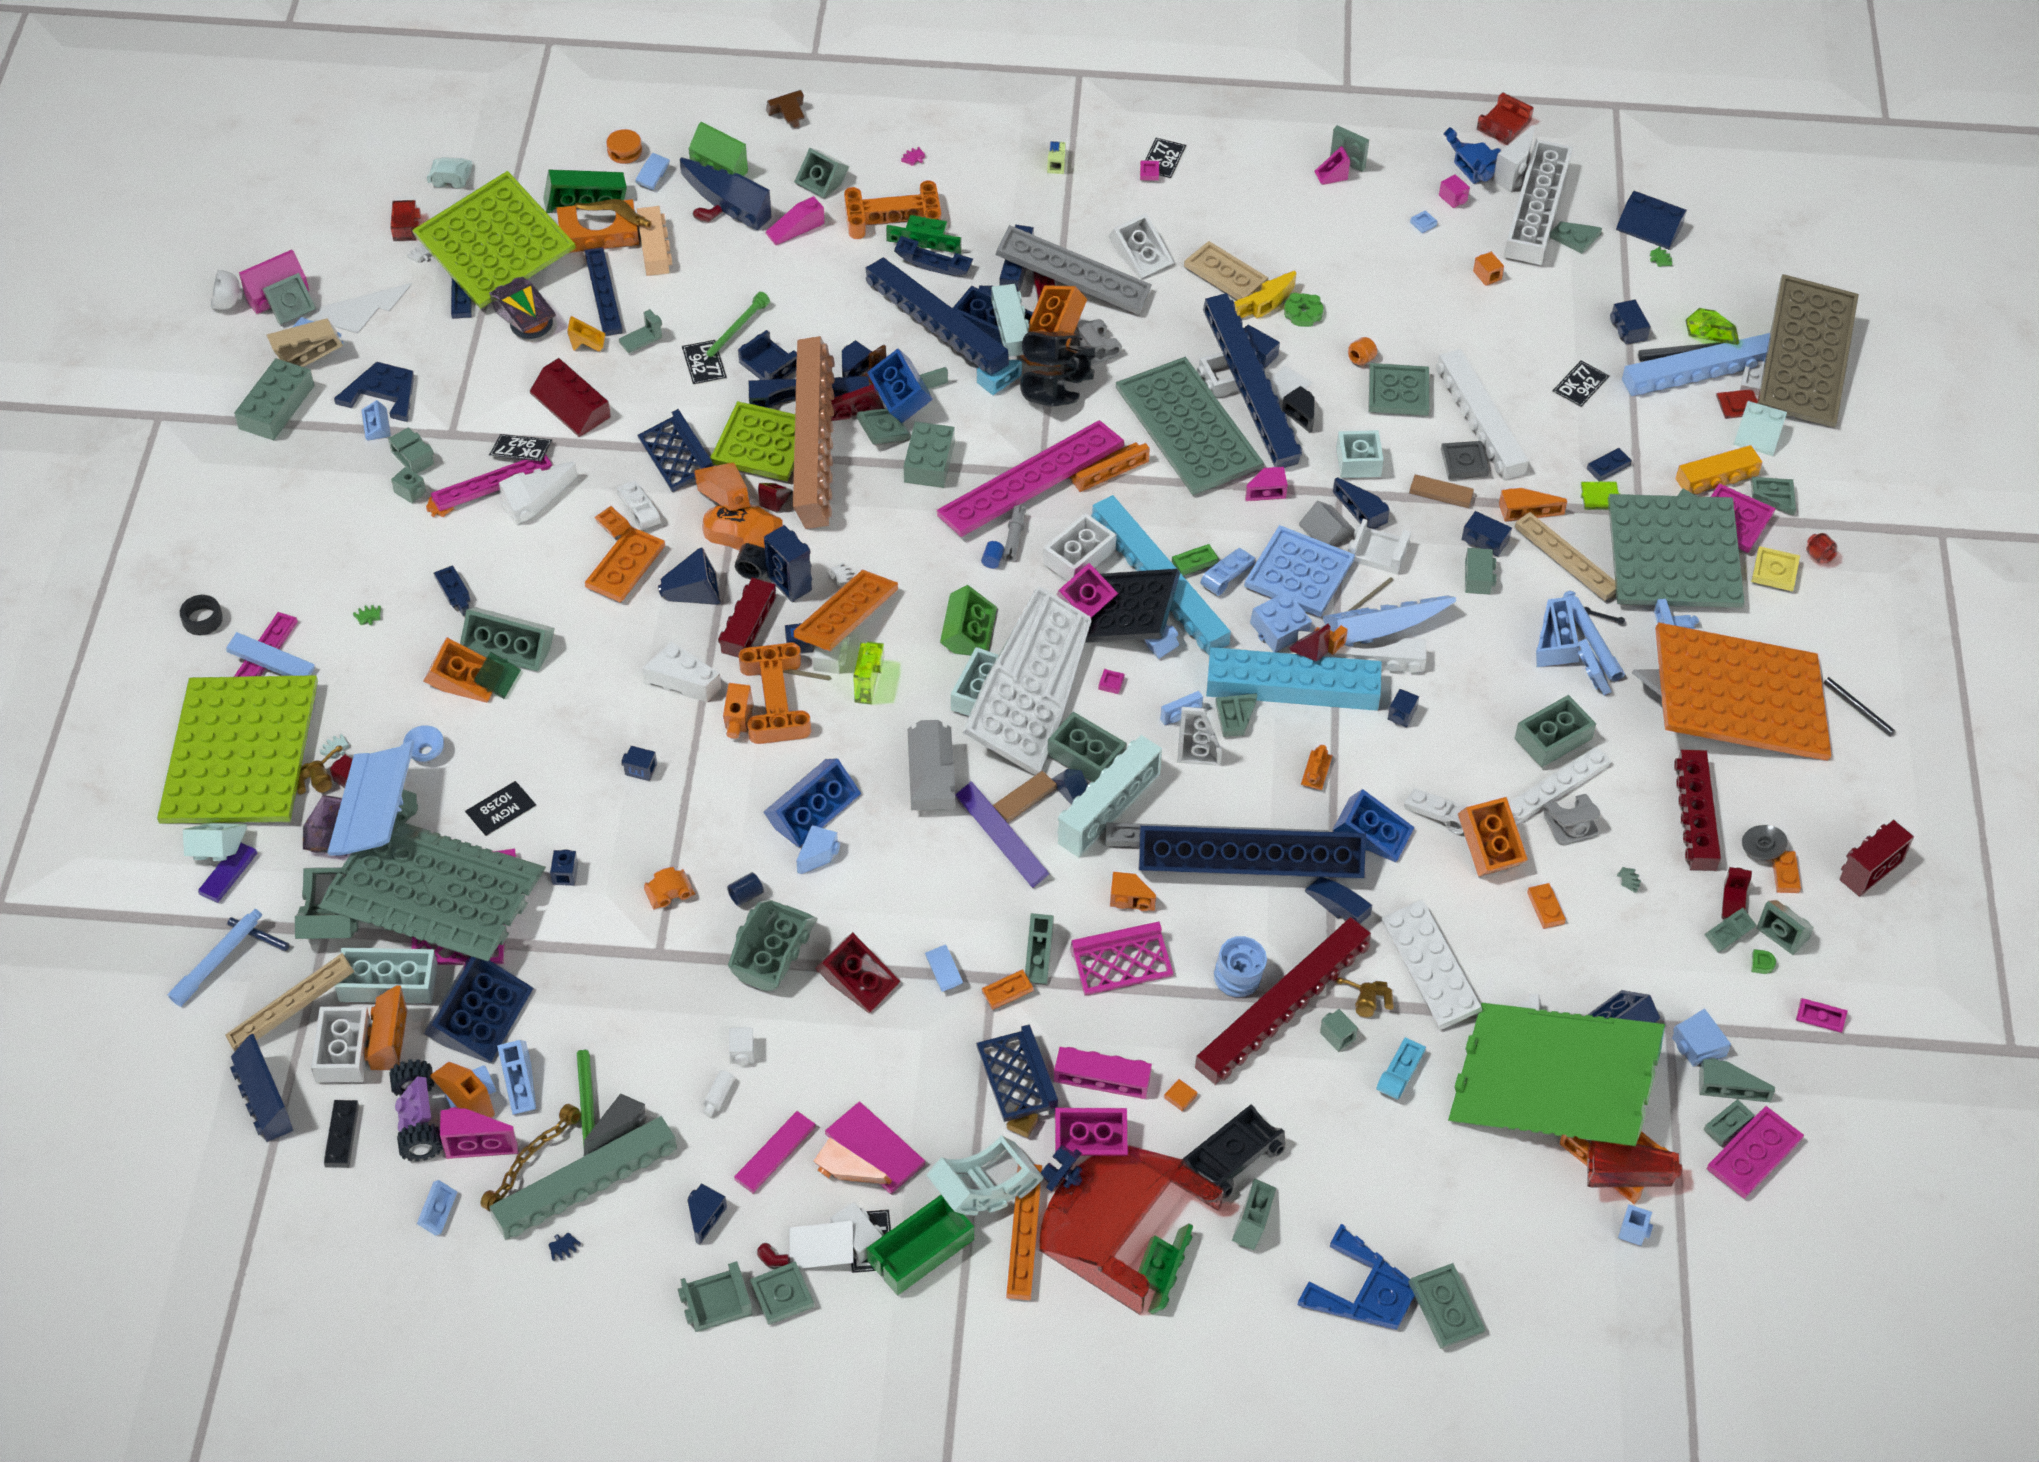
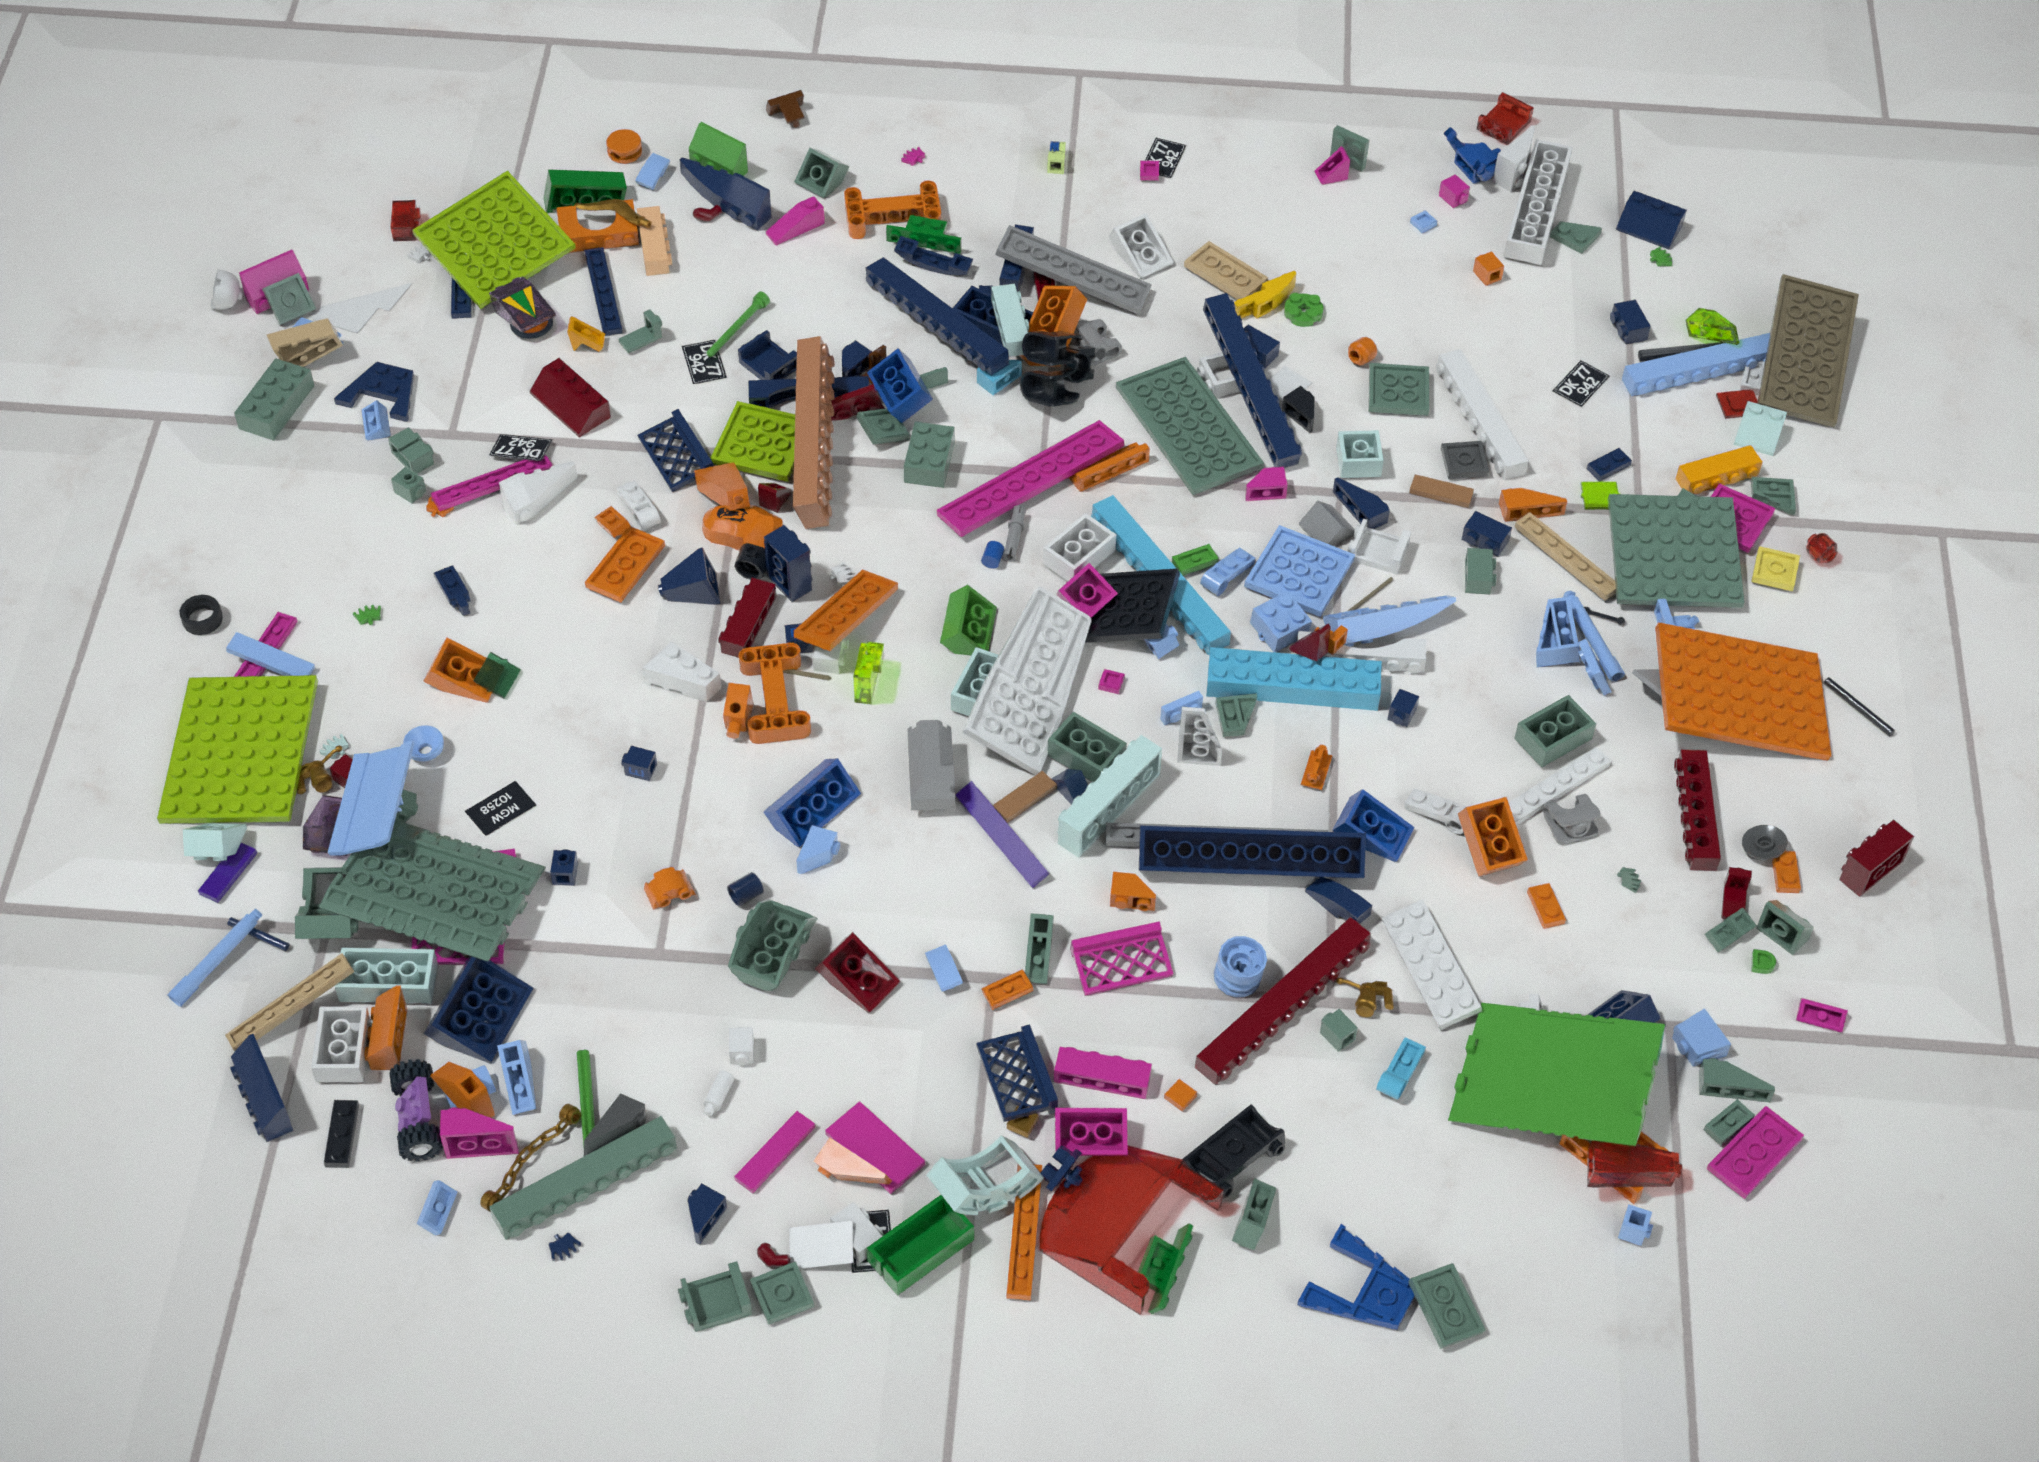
light aqua slope [427,157,473,189] -> none
sand green slope [460,607,555,671] -> none

